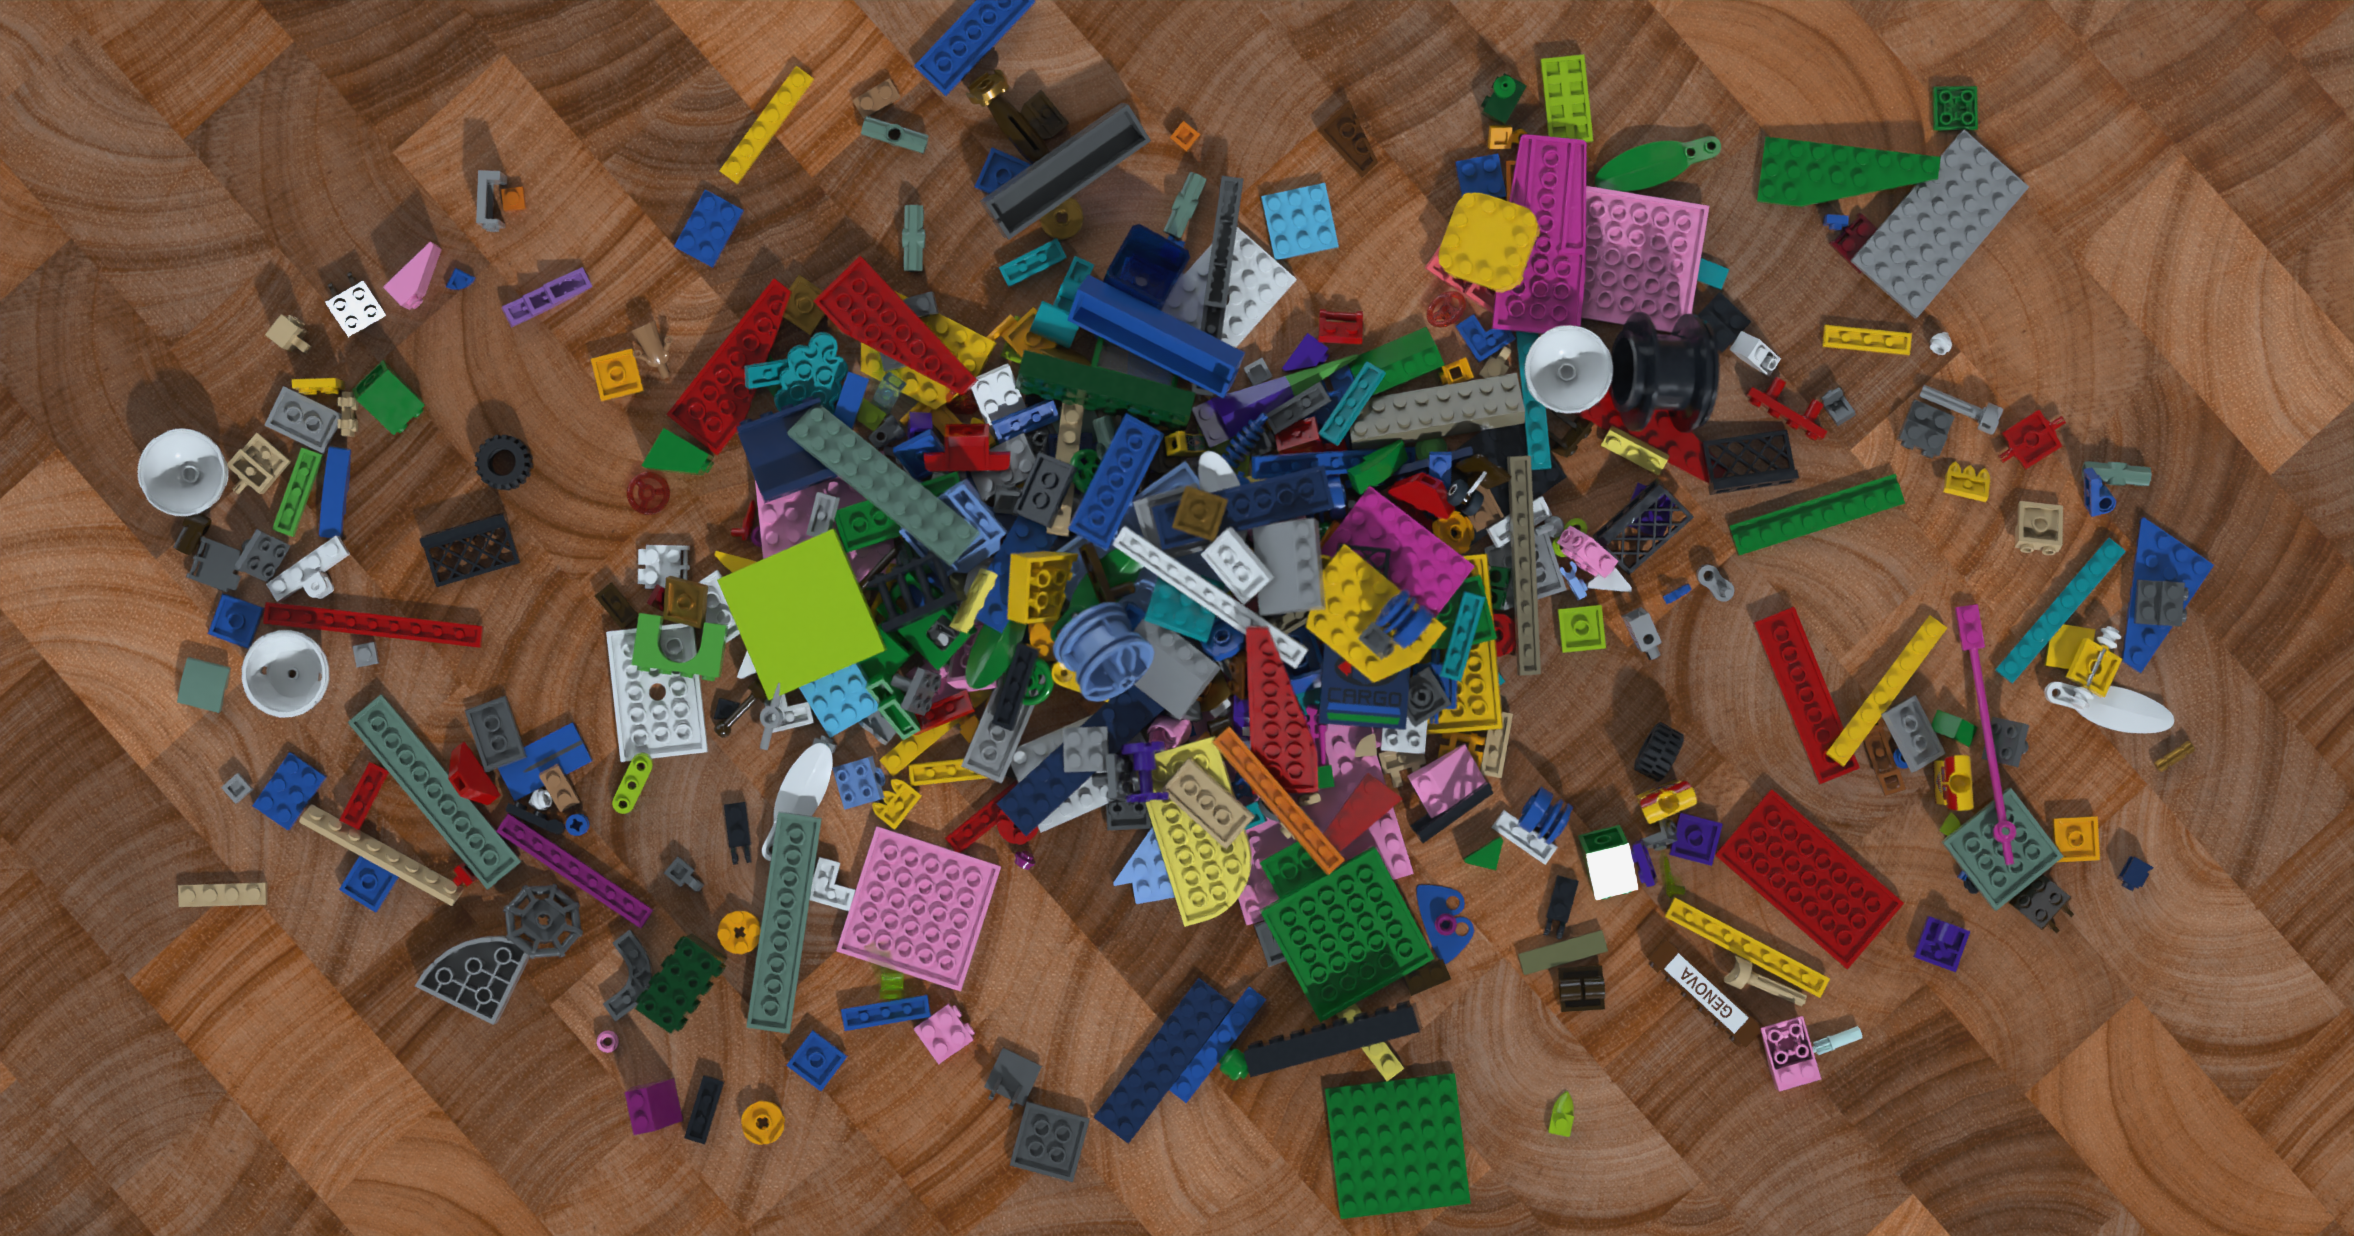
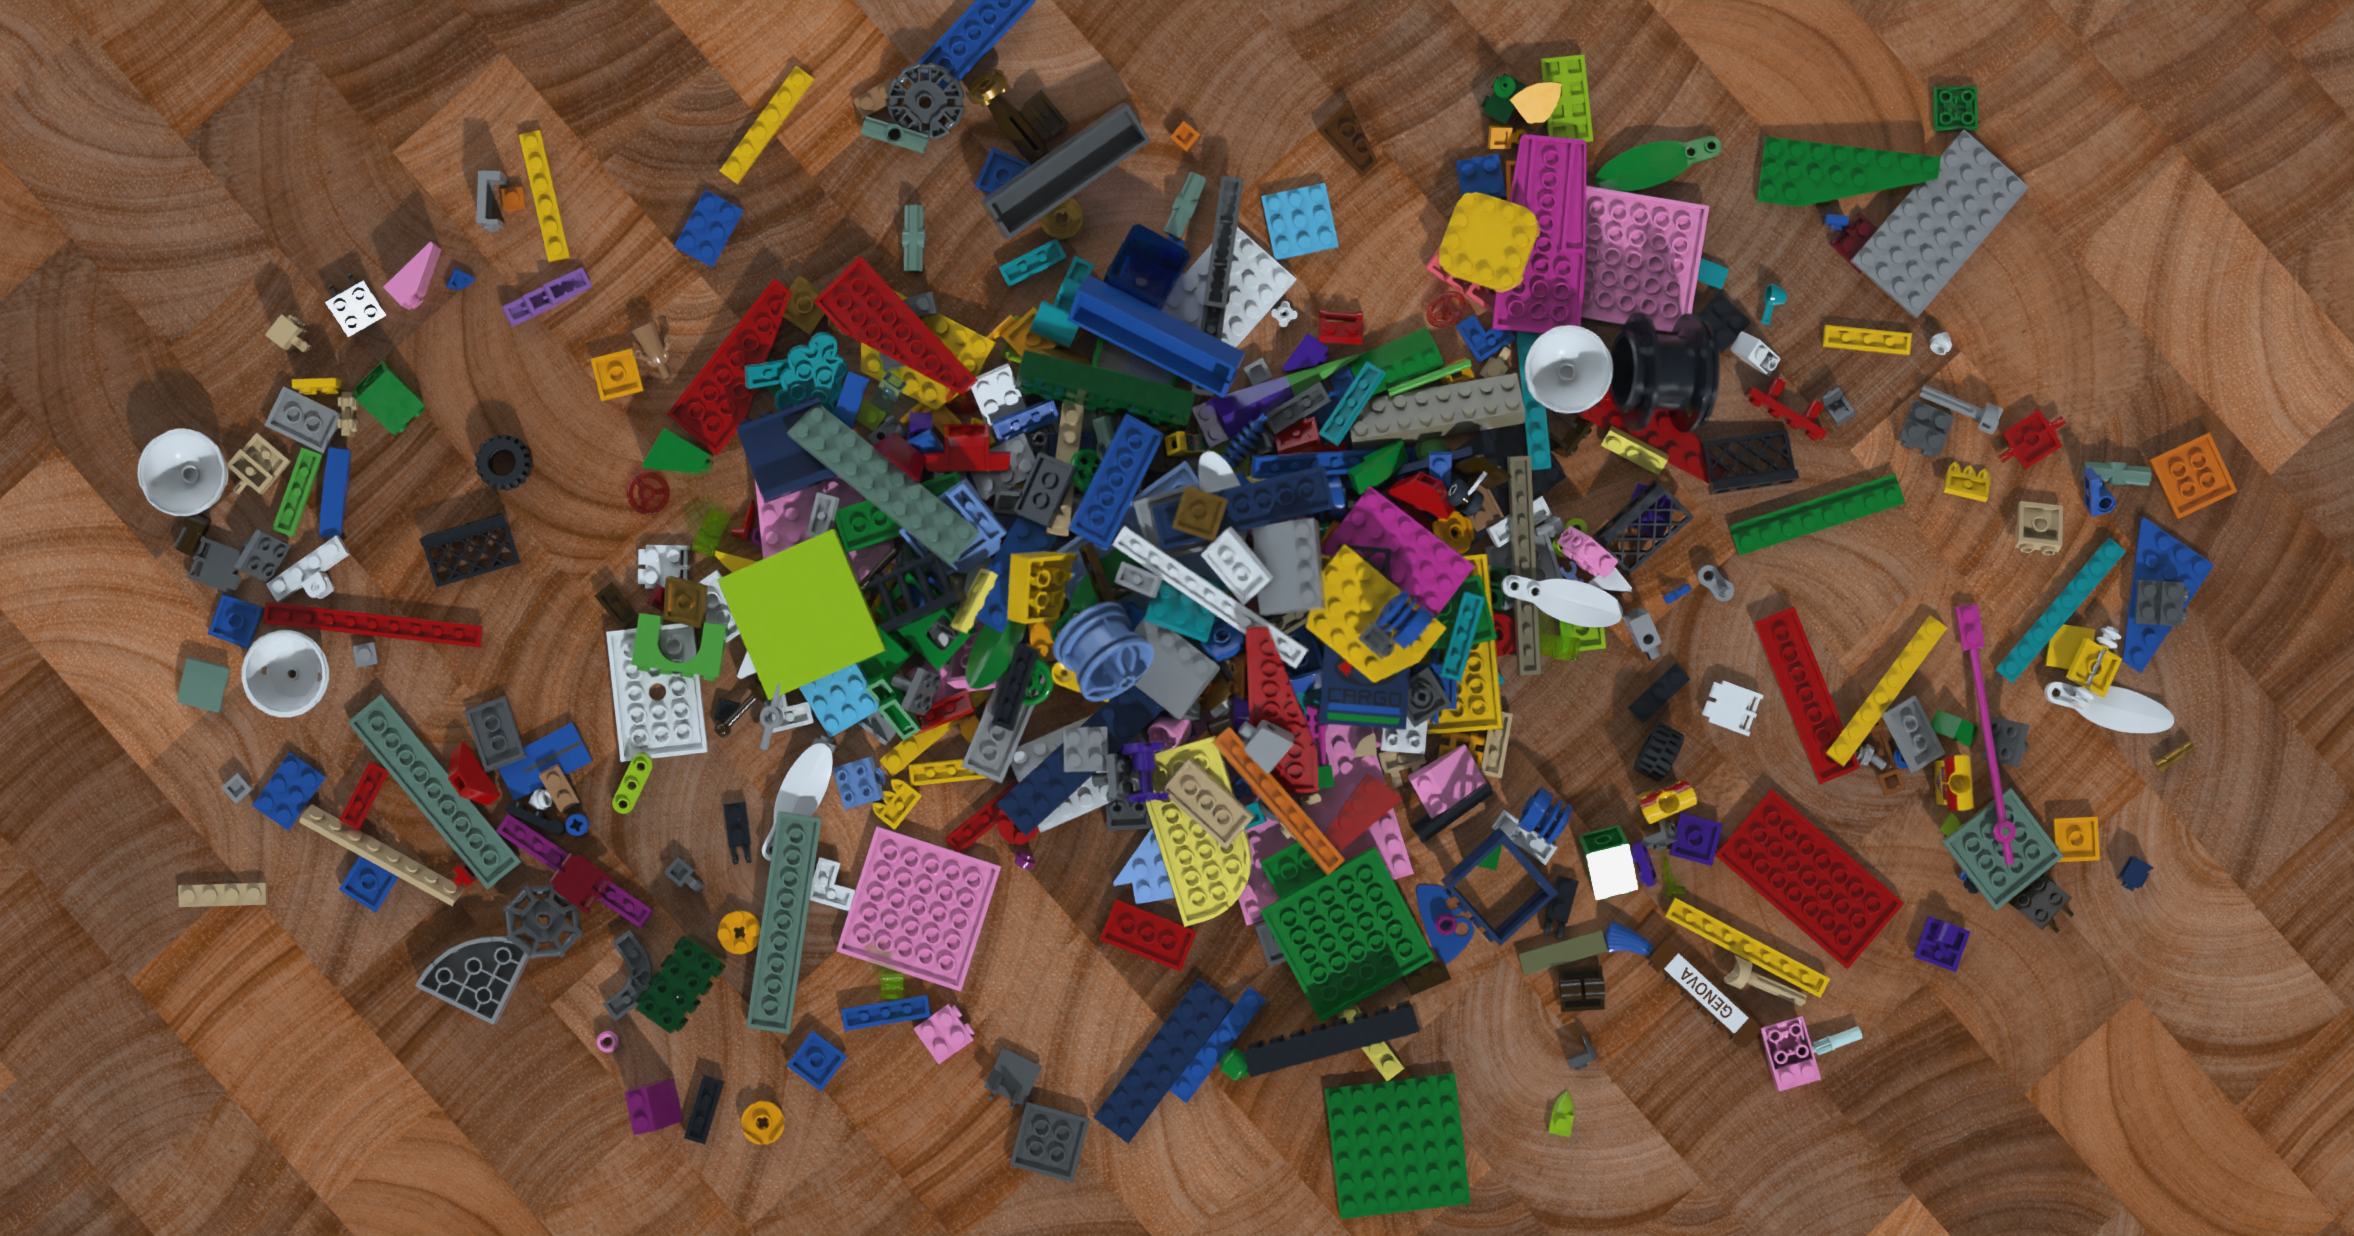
none -> yellow plate [519,130,571,262]
none -> dark red plate [549,853,614,915]
none -> clear neon green plate [692,507,730,558]
none -> dark red slope [873,432,926,483]
none -> dark grey plate [887,62,965,140]
none -> red plate [1100,899,1197,972]
none -> light grey hinge [1114,561,1163,598]
none -> light grey torso [1239,720,1294,774]
none -> white plate [1271,301,1297,327]
none -> bright green bar [1387,358,1472,397]
none -> dark blue window [1440,827,1558,946]
none -> white plant [1501,575,1623,627]
none -> shield [1509,81,1562,131]
none -> clear neon green plate [1539,632,1580,660]
none -> dark grey plate [1566,1035,1598,1070]
none -> blue piece [1604,921,1654,956]
none -> black plate [1627,663,1691,724]
none -> white plate [1702,680,1764,736]
none -> teal bar [1760,283,1787,325]
none -> light grey plate [1856,743,1887,769]
none -> orange plate [2148,432,2237,519]

